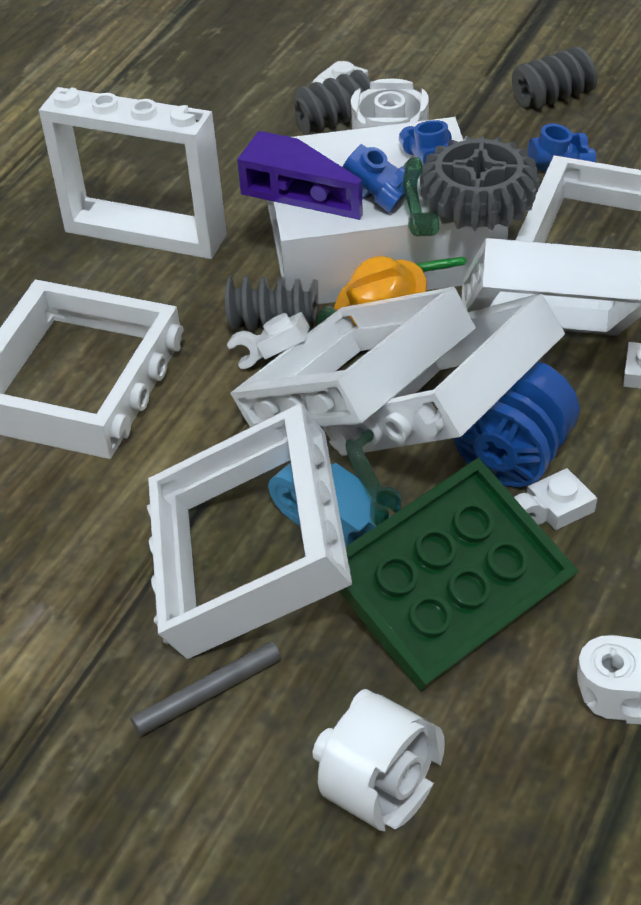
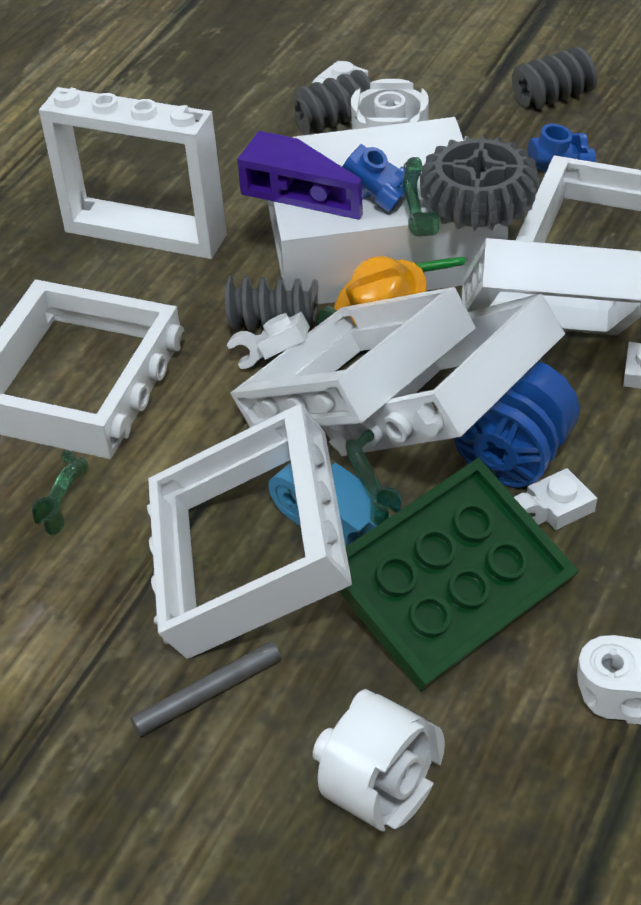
blue plate [399,120,452,166] -> none
none -> clear green piece [32,450,88,535]

